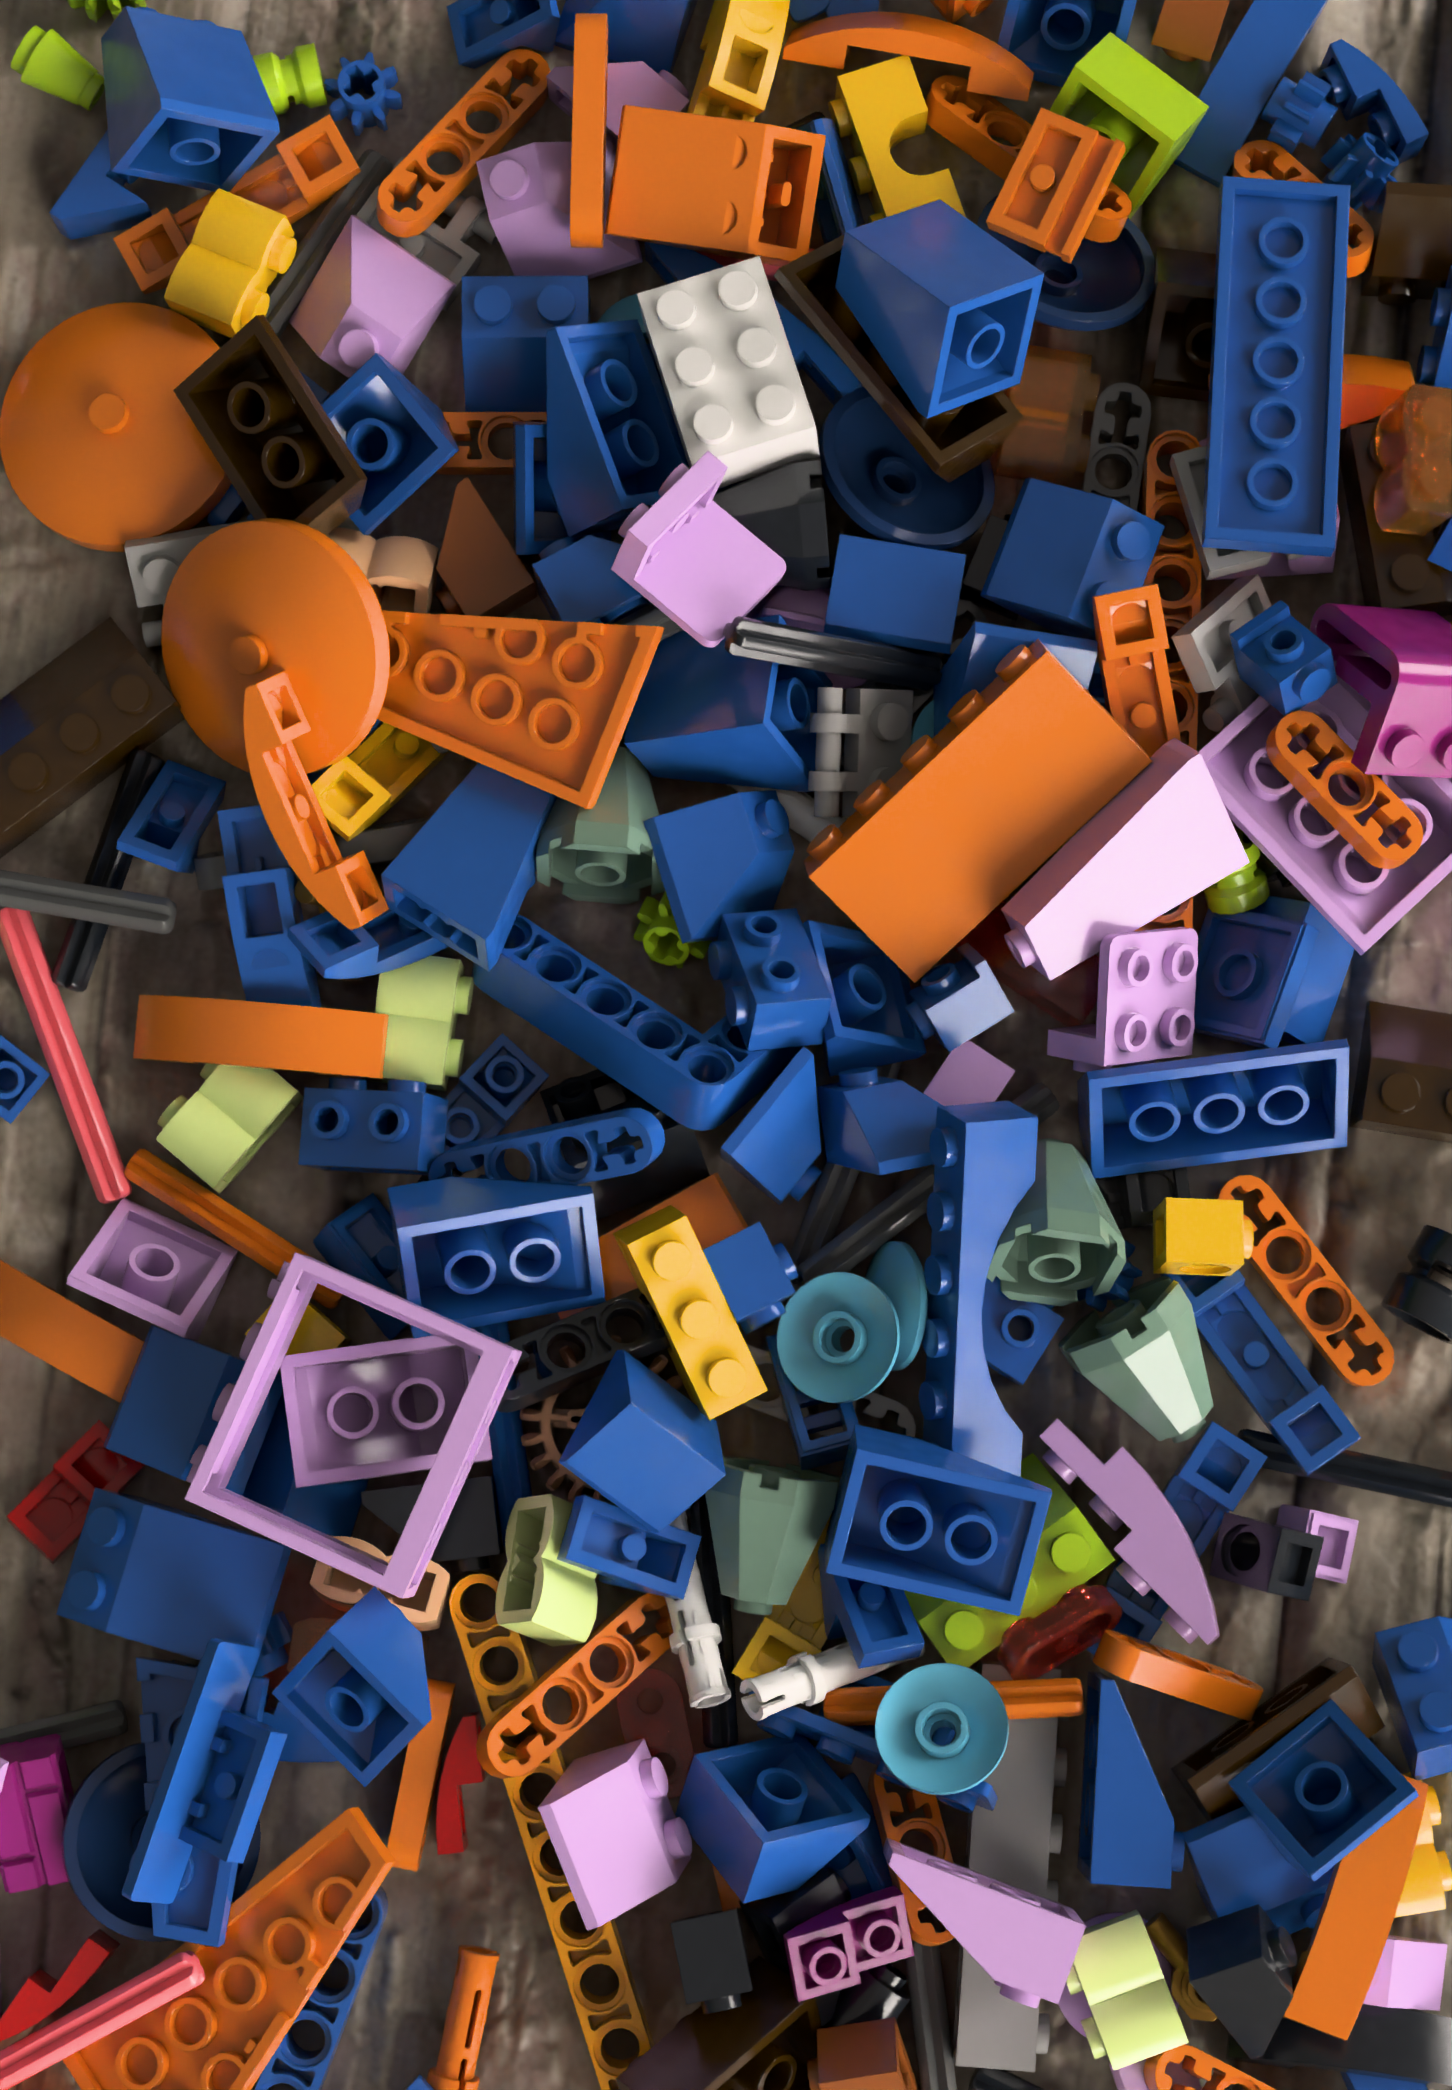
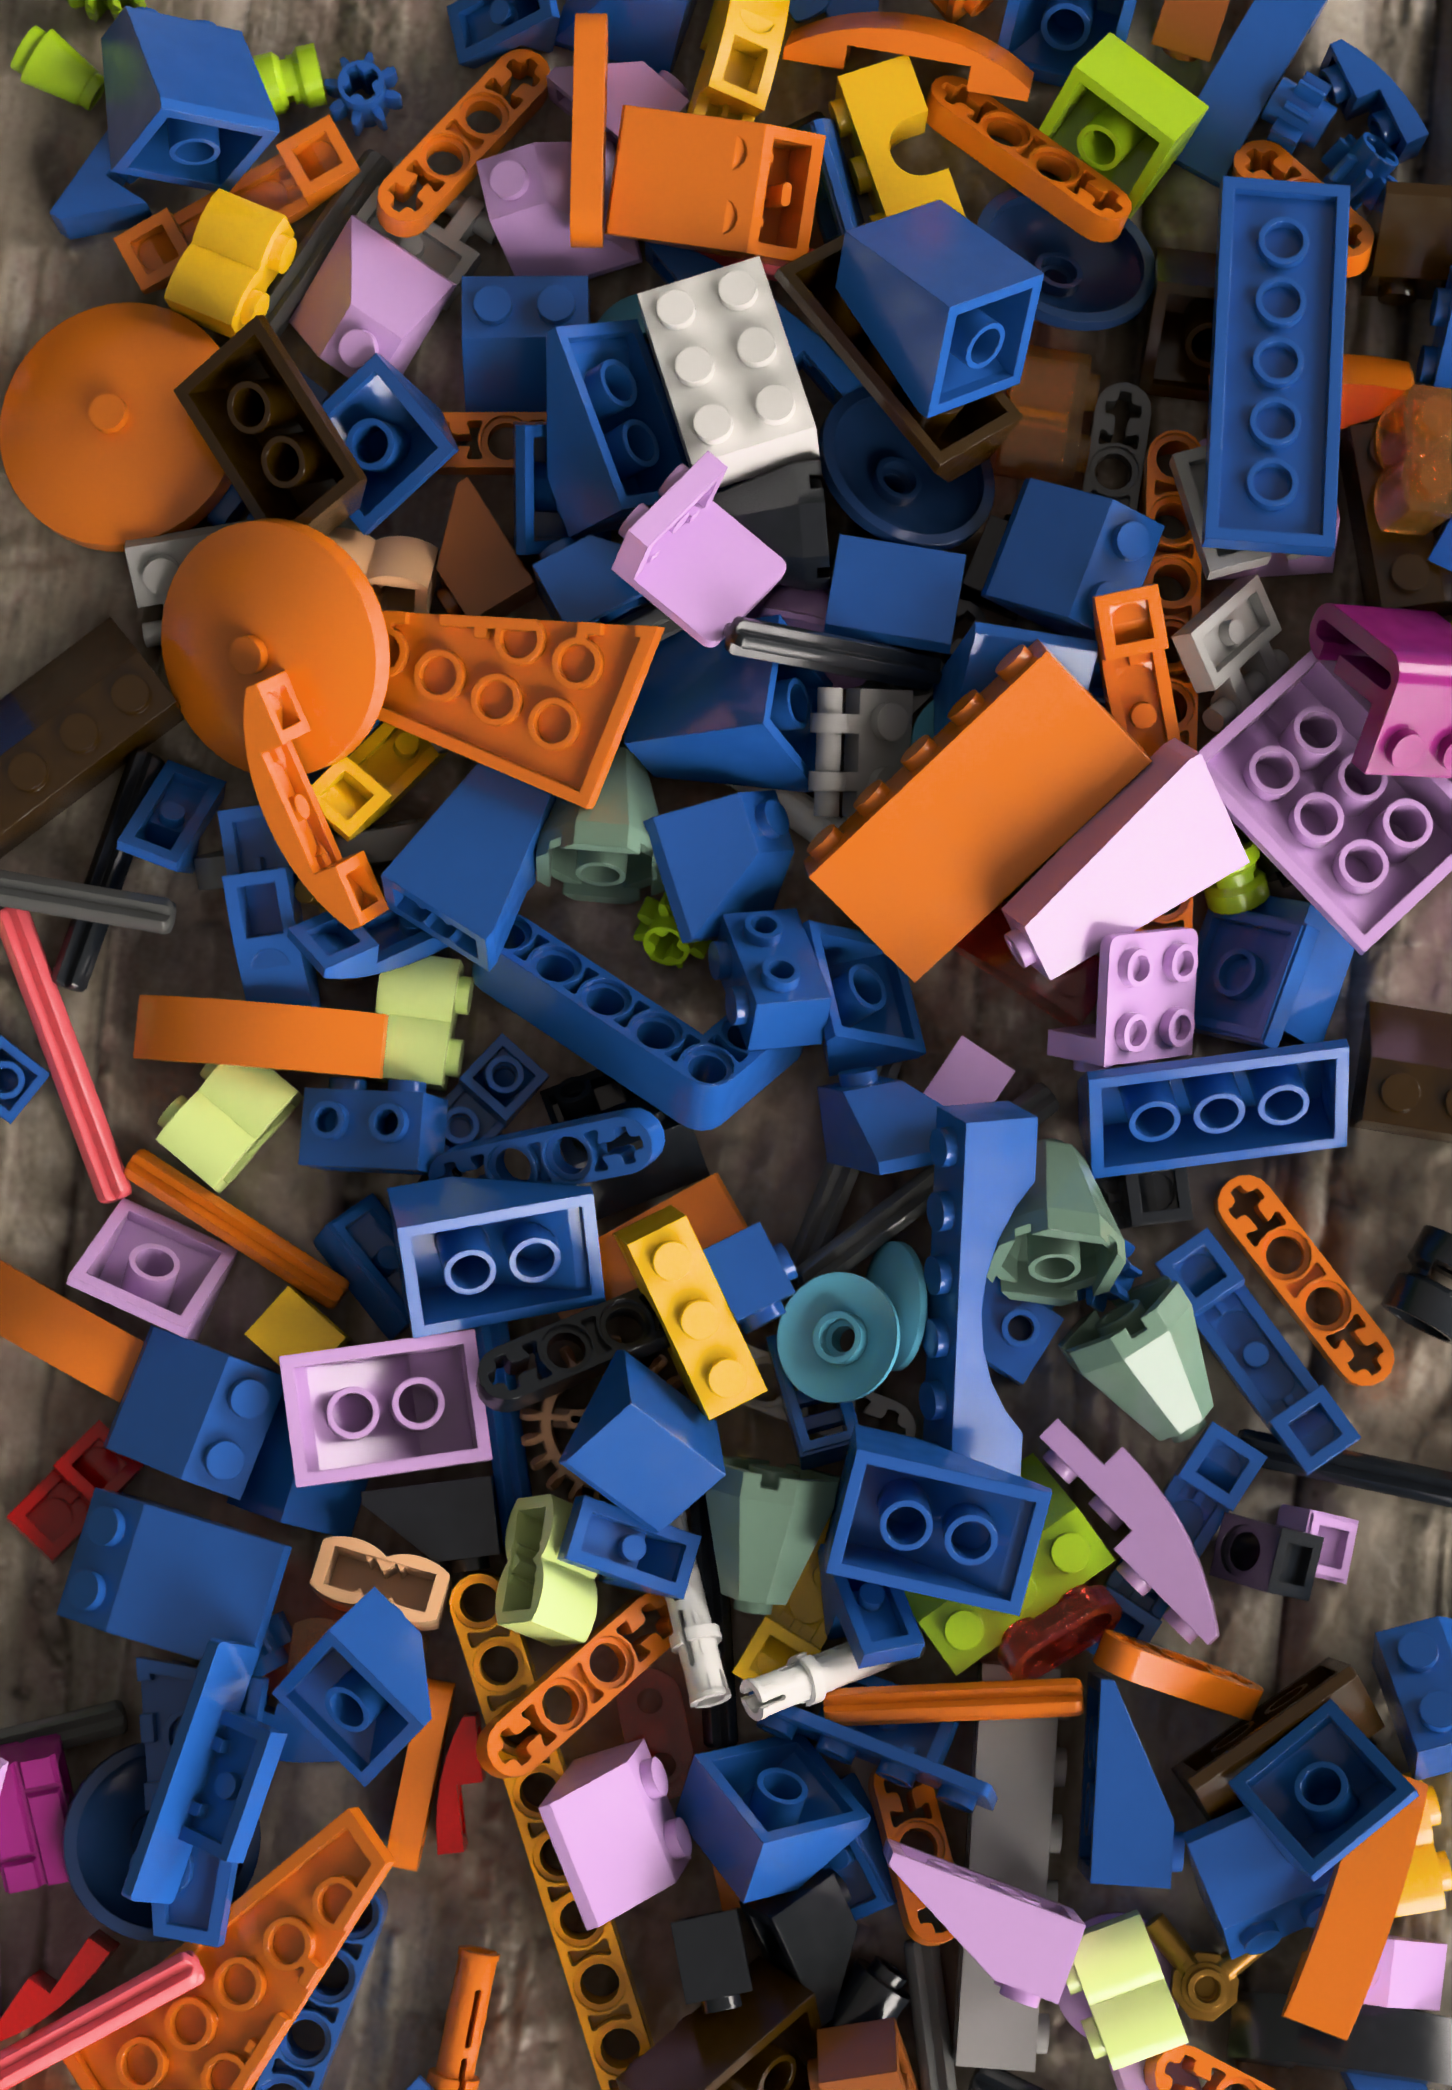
lavender window [184,1252,522,1599] -> none
blue slope [721,1046,822,1206] -> none
magenta slope [783,1885,914,2002] -> none
medium azure dish [875,1663,1009,1795] -> none
brick [904,942,1015,1052] -> none
orange plate [986,107,1126,264] -> none
yellow brick [1153,1197,1254,1277] -> none
black slope [1186,1904,1297,2059] -> none
blue brick [1230,600,1338,716] -> none
orange beam [1266,711,1423,869] -> none

